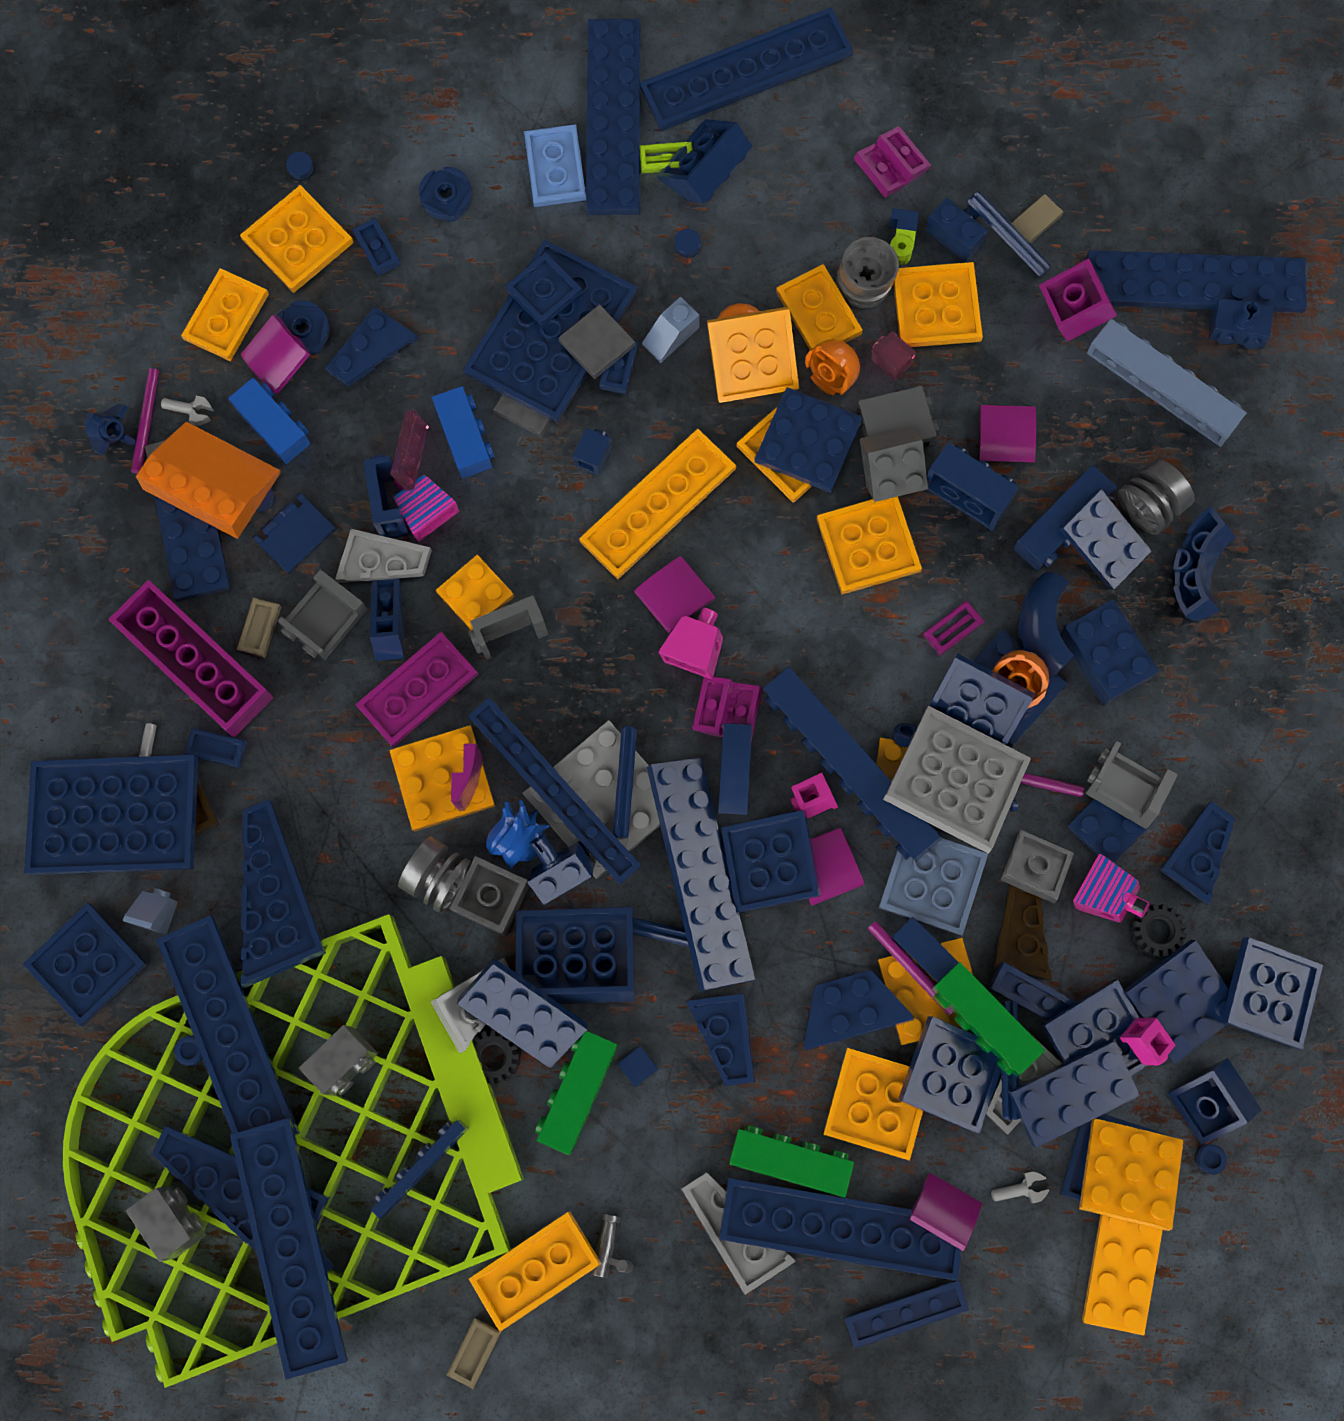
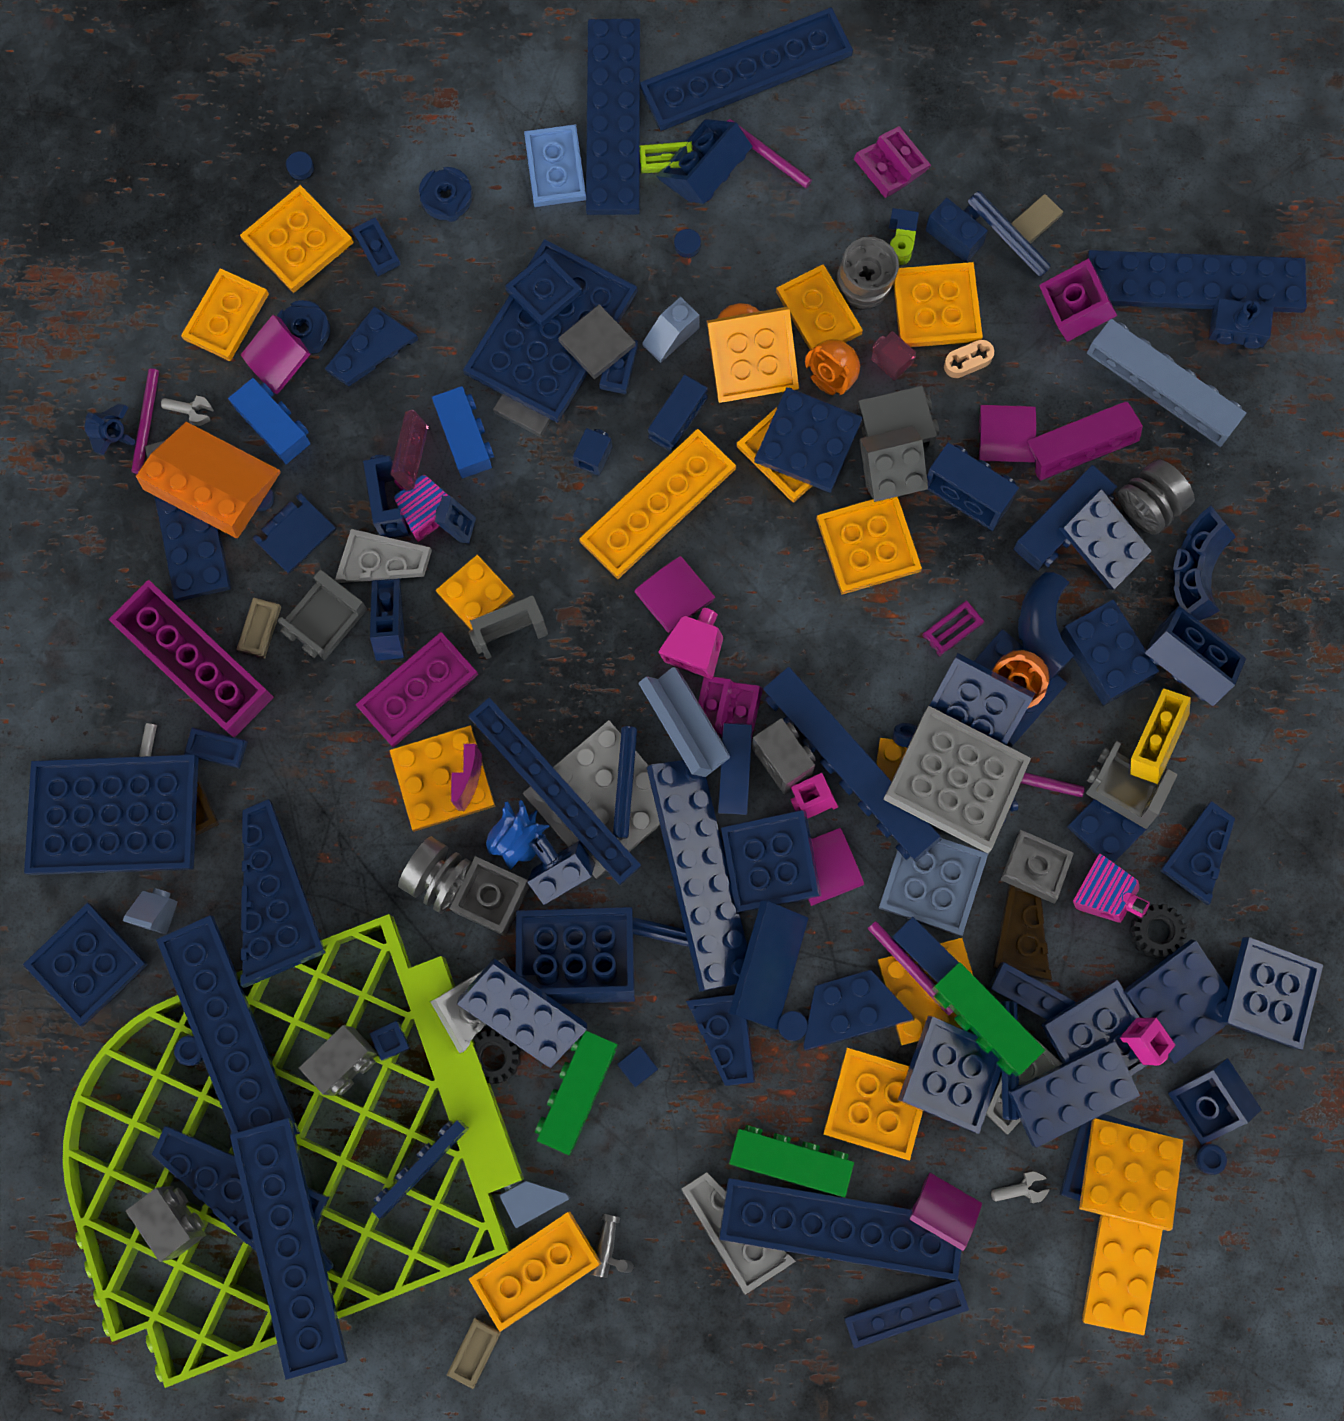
none -> dark blue plate [369,1021,410,1061]
none -> dark blue plate [435,496,476,543]
none -> sand blue slope [500,1180,571,1228]
none -> sand blue panel [639,667,730,777]
none -> dark blue piece [648,374,708,452]
none -> magenta bar [727,119,812,188]
none -> dark blue tile [729,900,809,1030]
none -> flat silver brick [752,718,816,794]
none -> dark blue tile [778,1011,808,1041]
none -> light nougat beam [944,340,994,378]
none -> magenta panel [1028,402,1143,481]
none -> yellow brick [1131,688,1191,784]
none -> dark blue brick [1145,606,1246,706]

